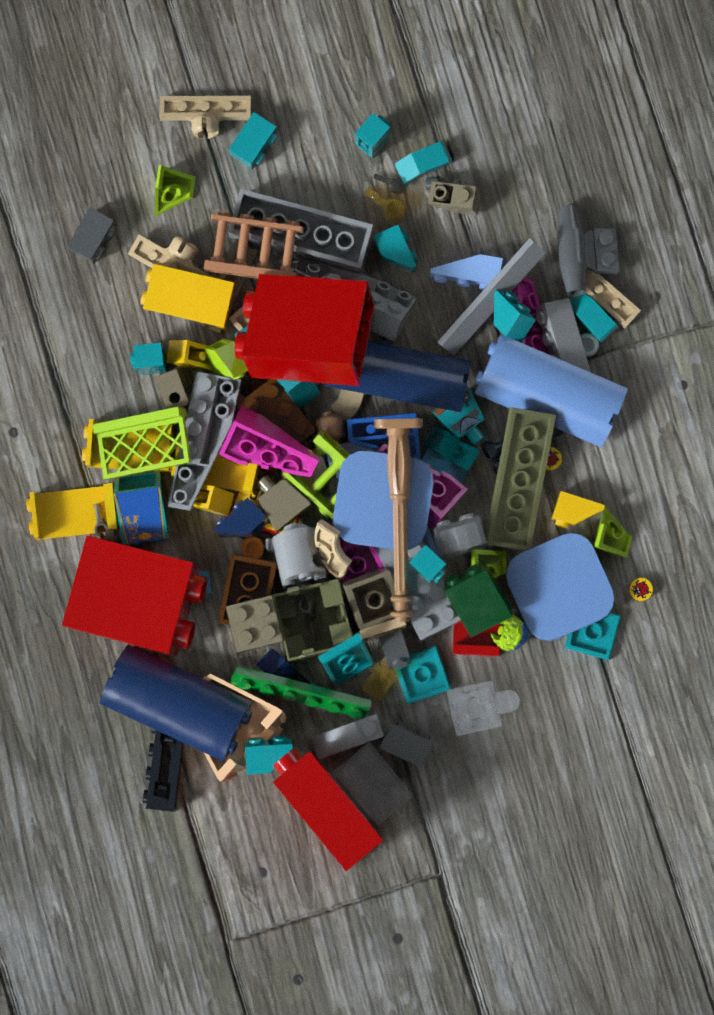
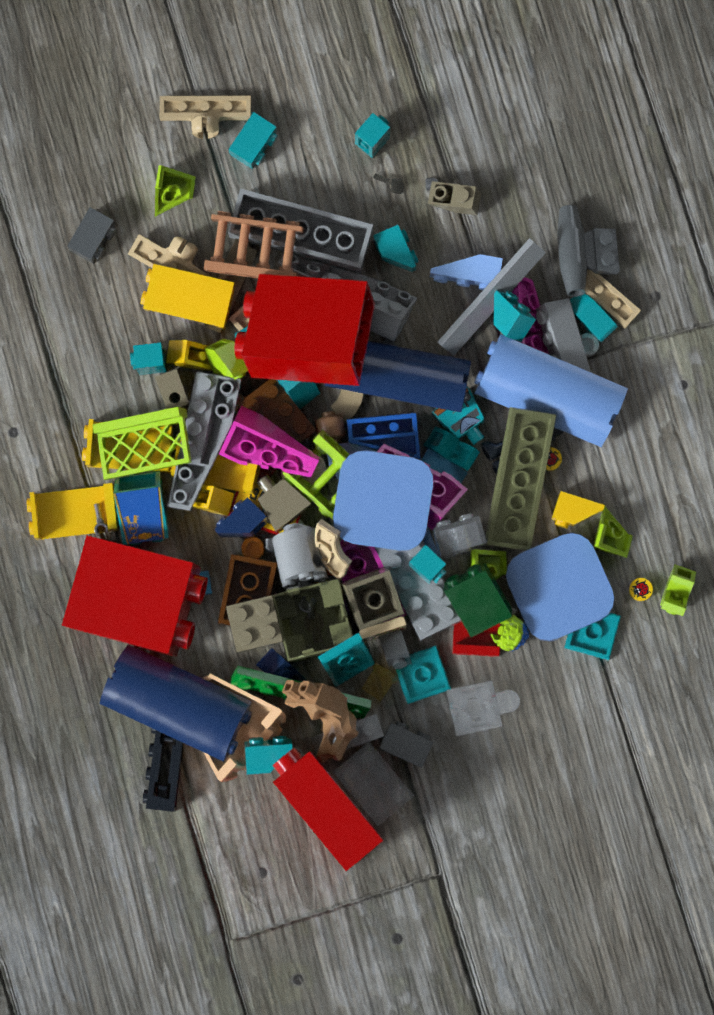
clear yellow plate [364,187,406,221] -> none
medium nougat piece [374,418,423,622] -> none
teal slope [395,141,452,184] -> none
none -> medium nougat hips [282,680,359,763]
none -> lime brick [660,564,696,616]

